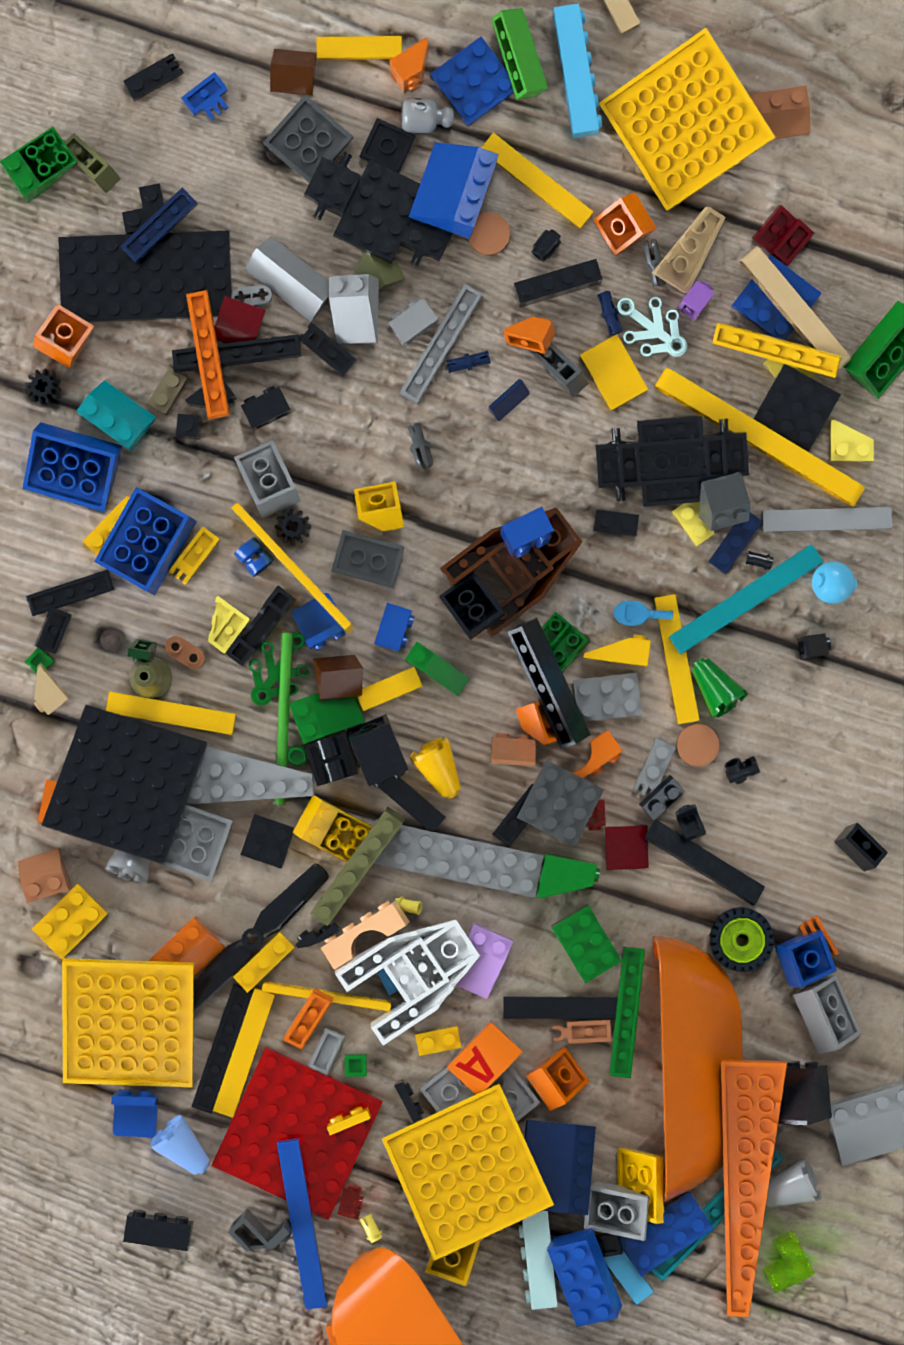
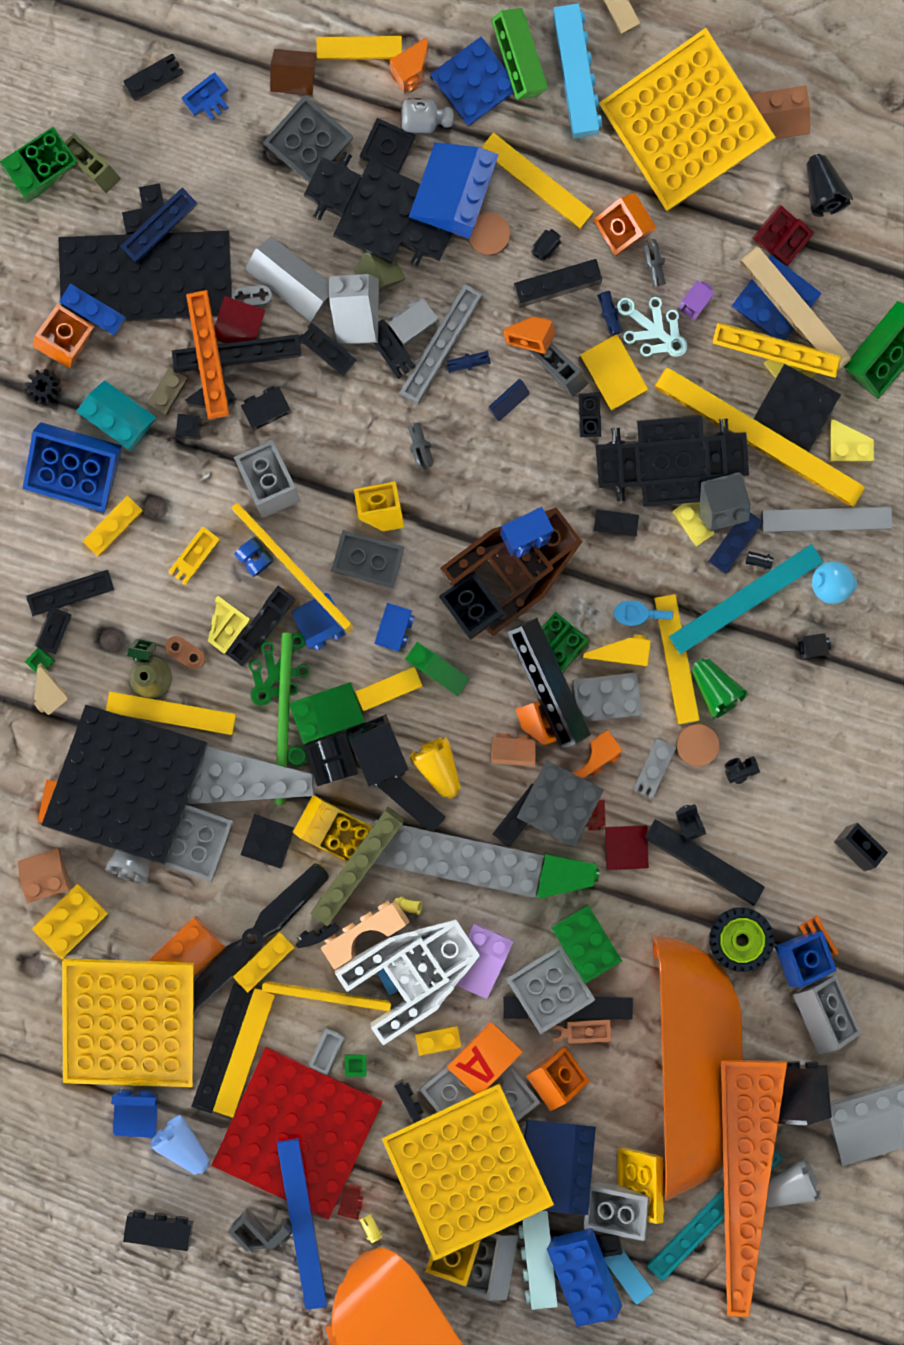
blue slope [94,487,197,596] -> none
black gear [275,509,311,545] -> none
orange tile [283,988,333,1050] -> none
reddish brown slope [313,655,363,701] -> none
yellow plate [327,1106,371,1135] -> none
green tile [609,946,645,1079] -> none
blue plate [620,1191,714,1277] -> none
black plate [639,775,685,821] -> none
tan wing [652,207,726,294] -> none
clear neon green brick [763,1230,814,1293] -> none
none -> blue plate [59,284,126,336]
none -> black hinge [374,319,416,379]
none -> light grey slope [459,1230,518,1301]
none -> light grey plate [506,945,595,1035]
none -> black slope [578,392,602,437]
none -> black cone [806,154,853,217]

